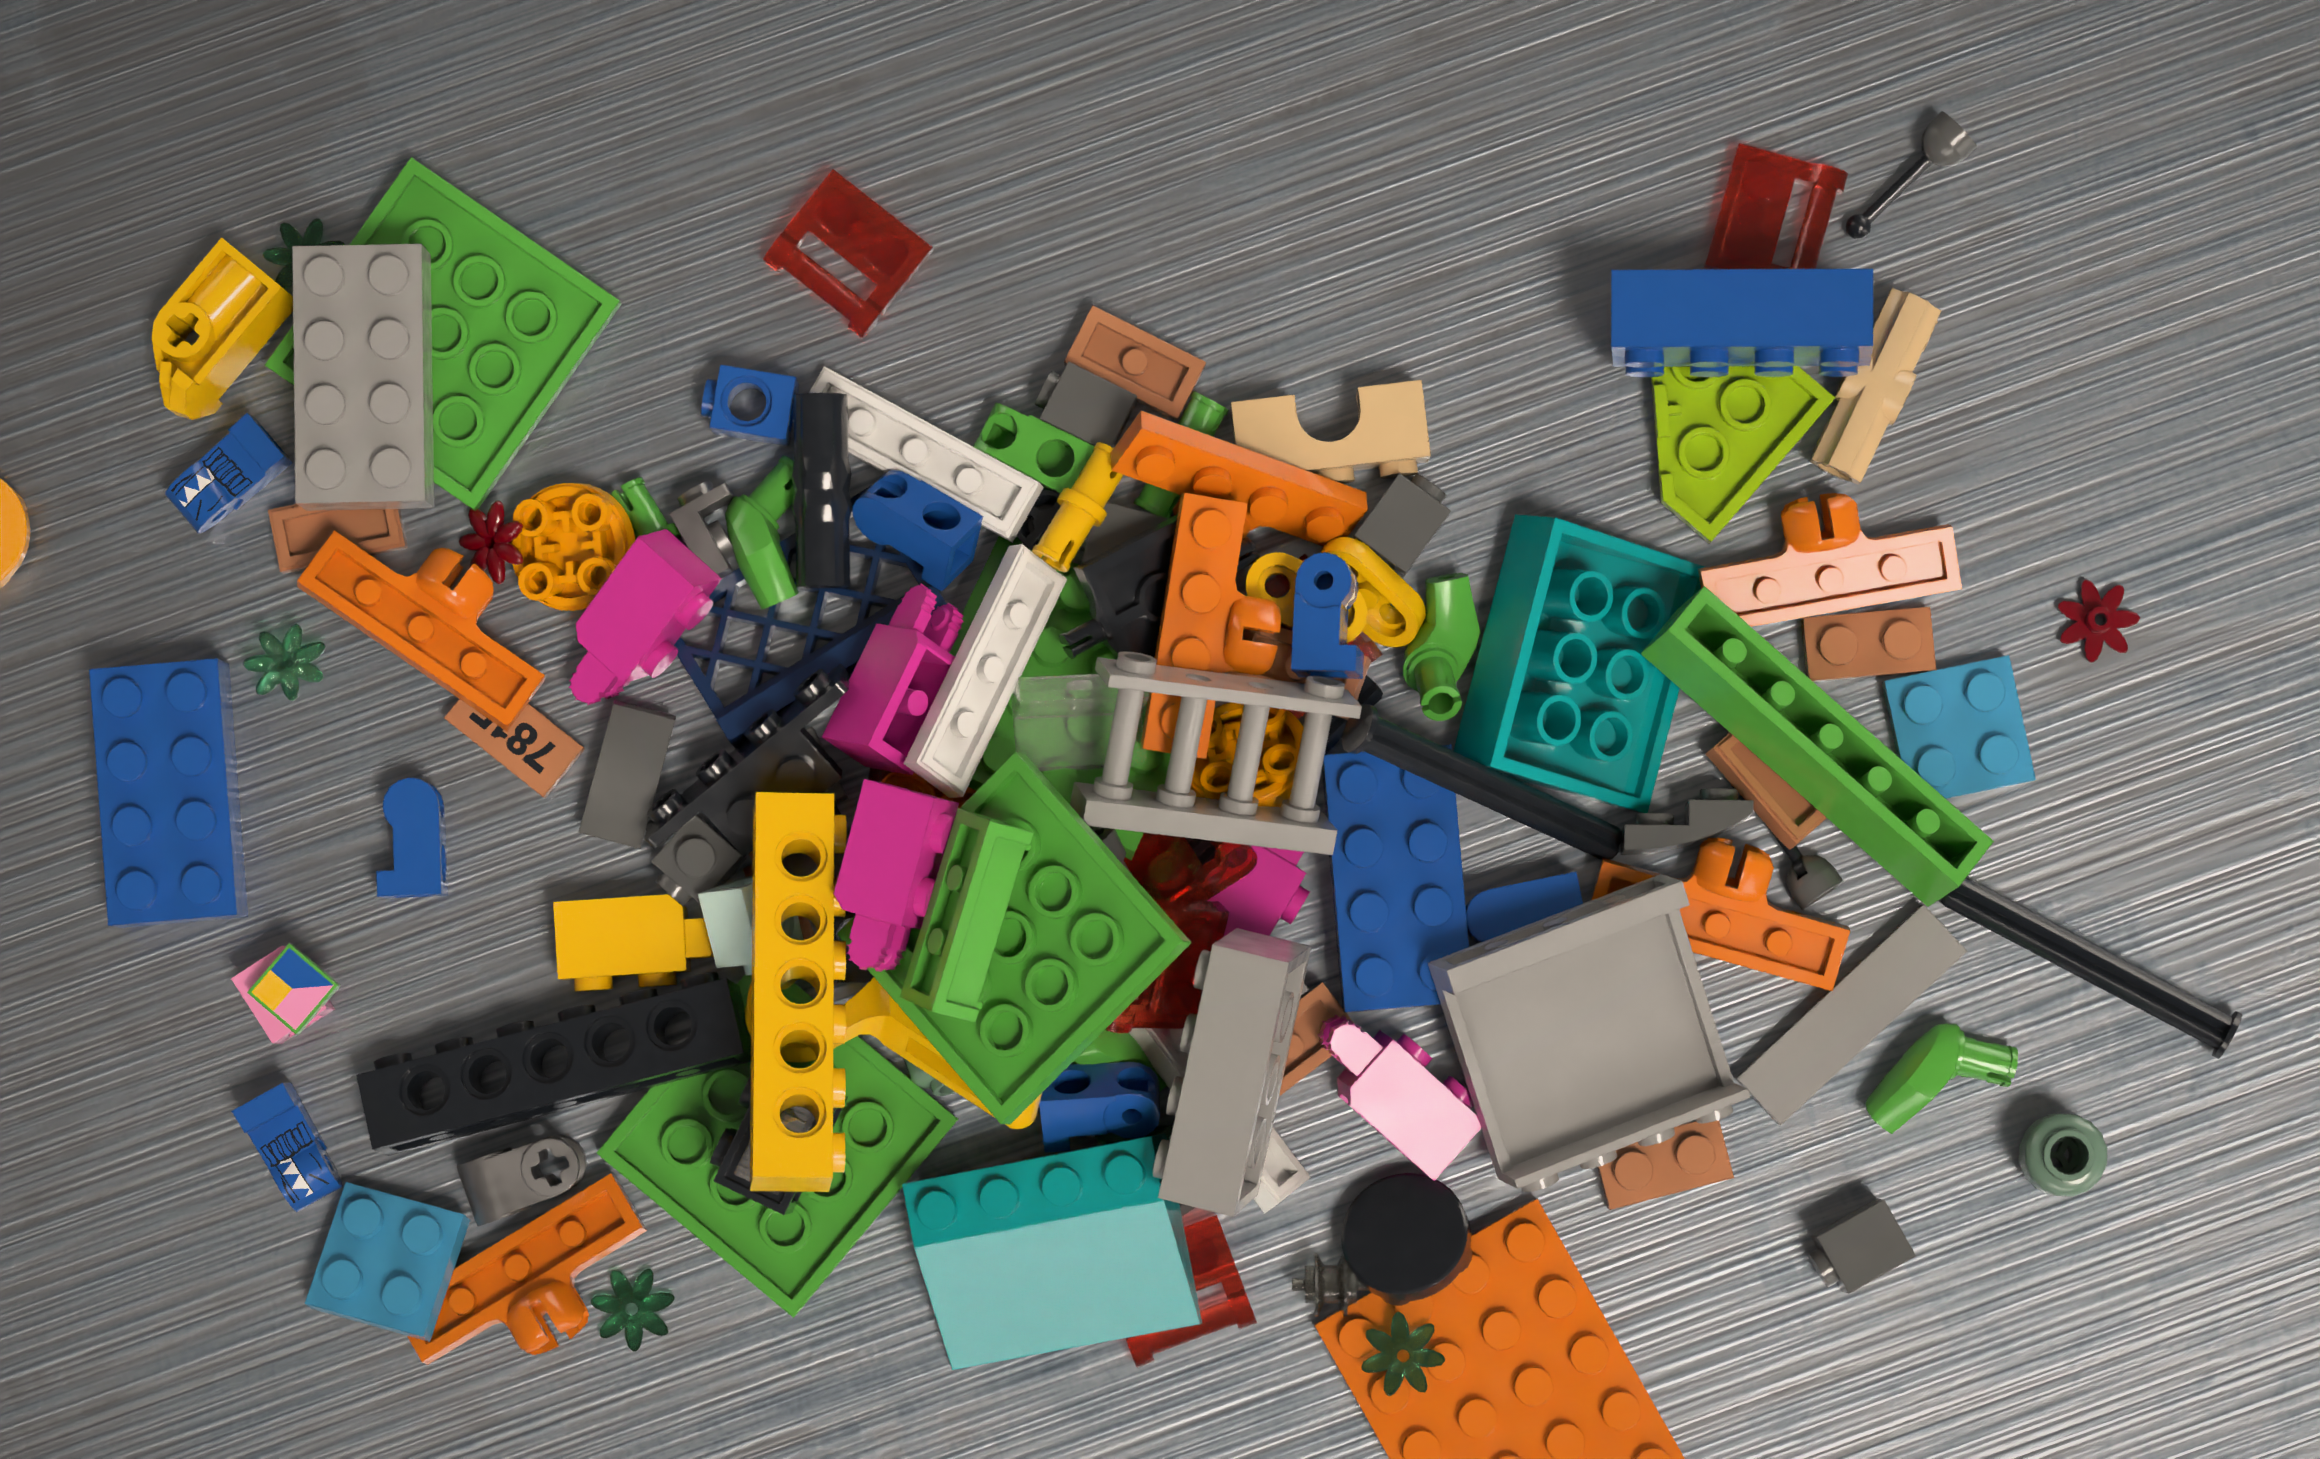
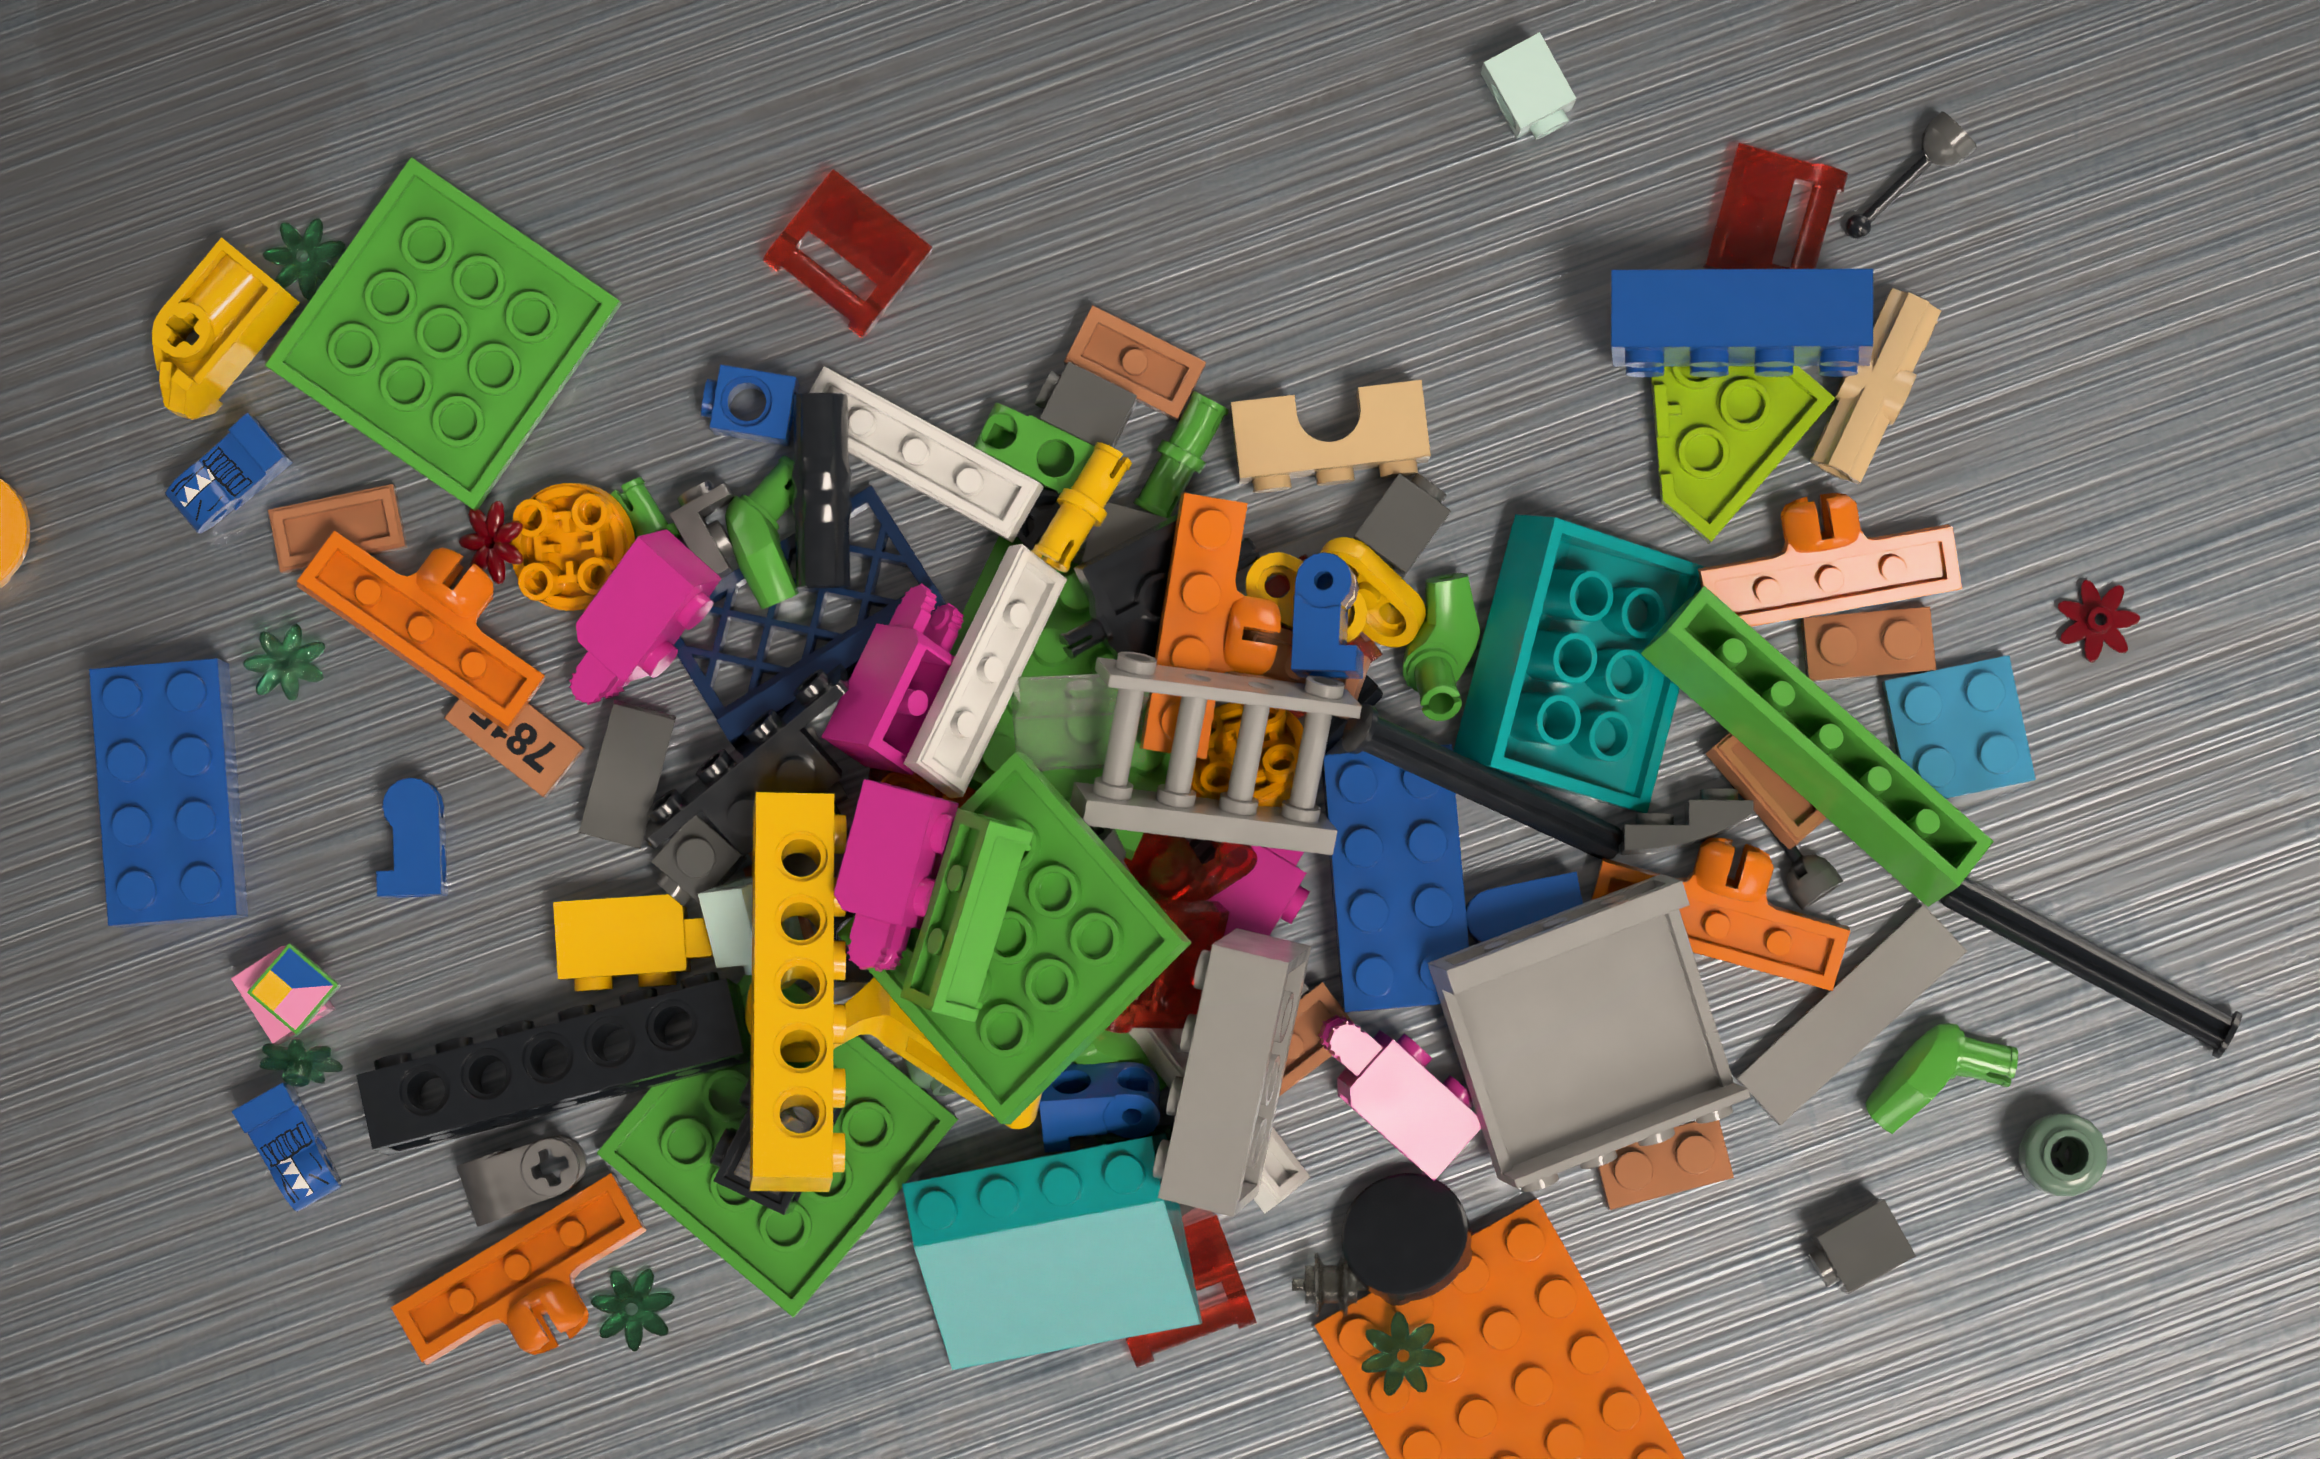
light grey brick [292,244,434,511] -> none
dark azure plate [305,1182,470,1342] -> none
blue leg [853,470,983,592] -> none
orange plate [1111,411,1368,546] -> none
none -> clear green plant [259,1037,343,1087]
none -> light aqua brick [1480,32,1576,140]

